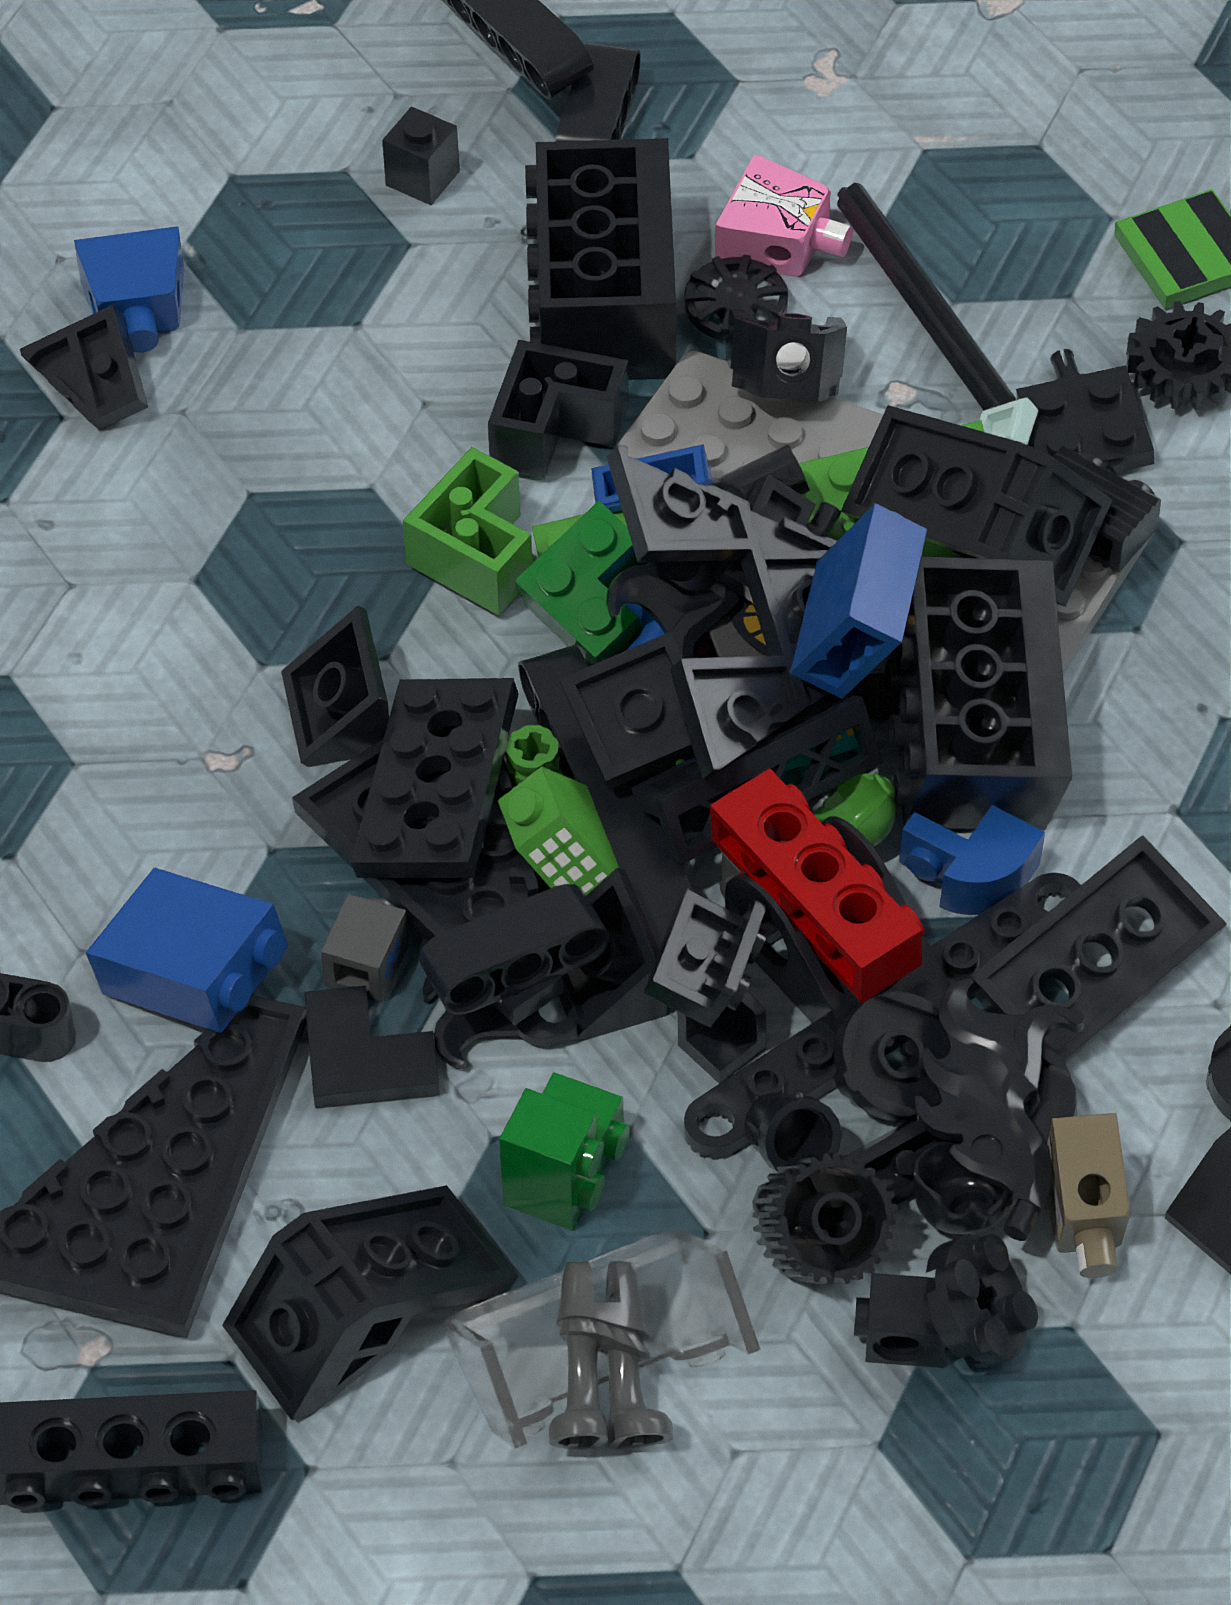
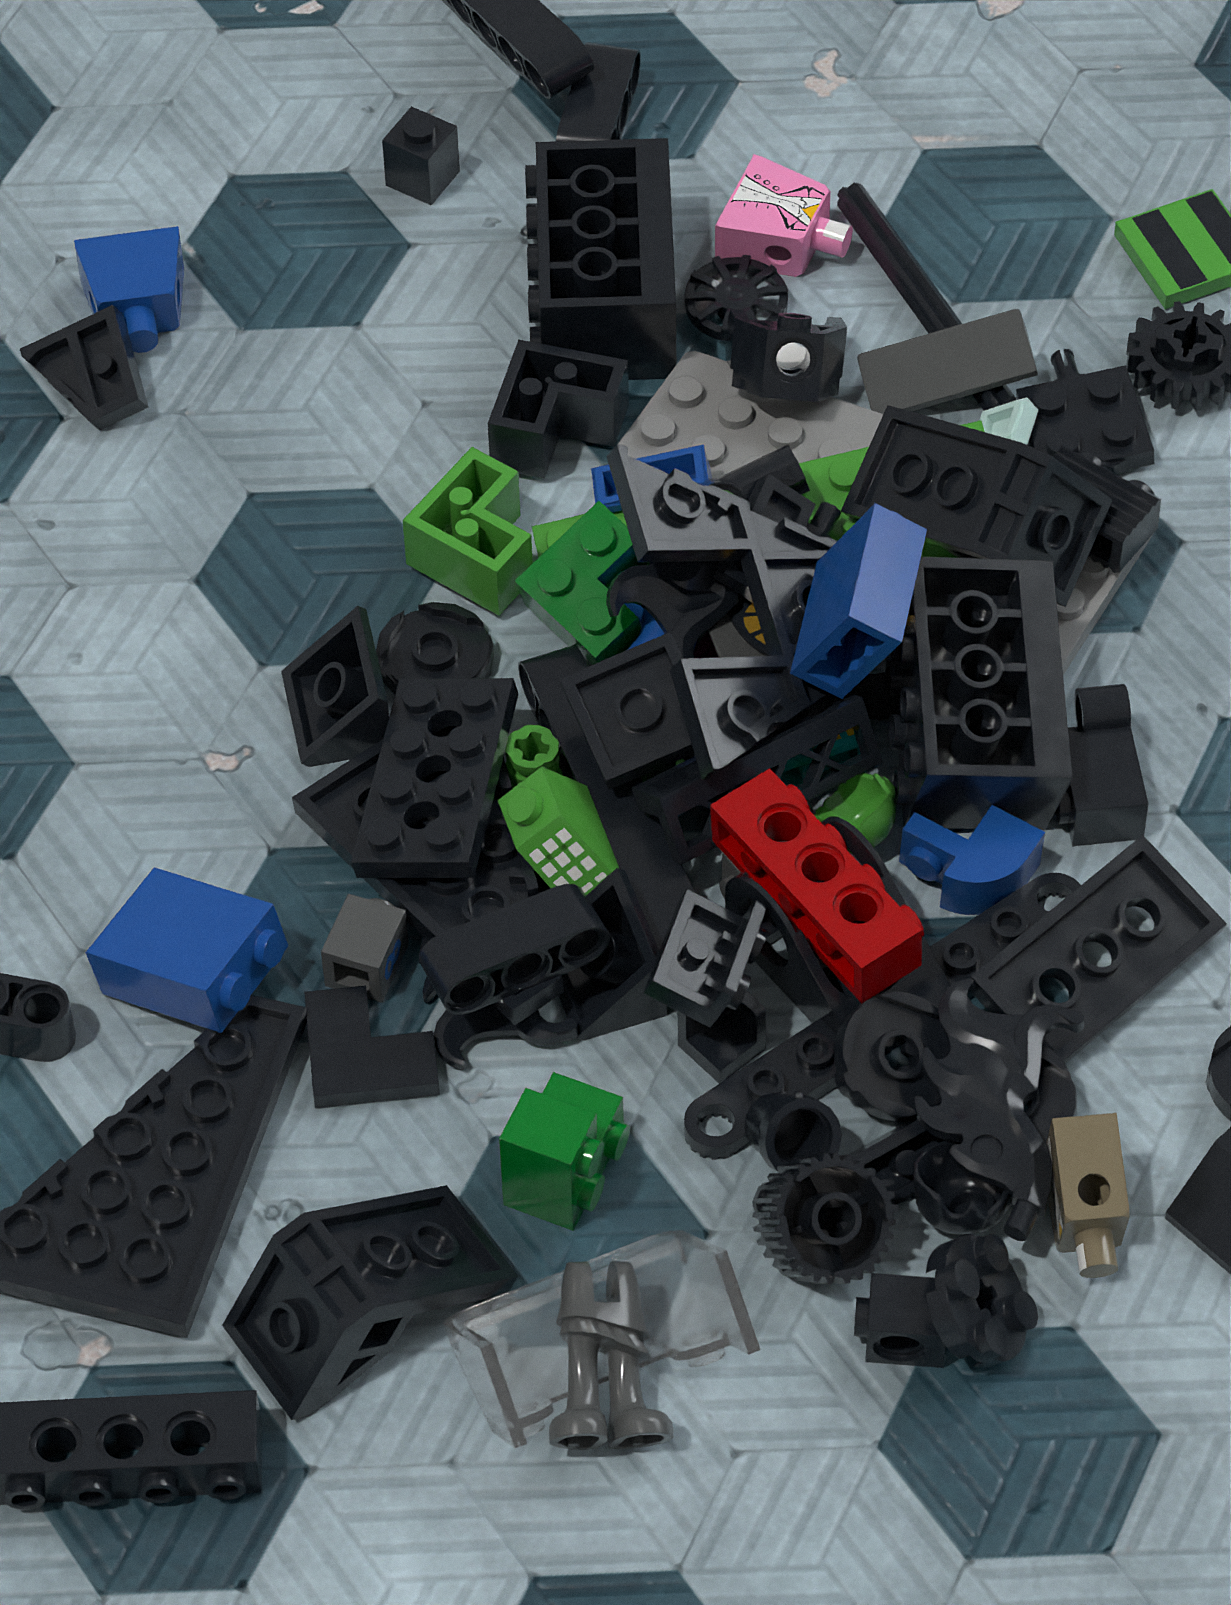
none -> black tile [376,602,494,694]
none -> dark grey slope [857,309,1038,414]
none -> black hinge [1055,684,1149,847]

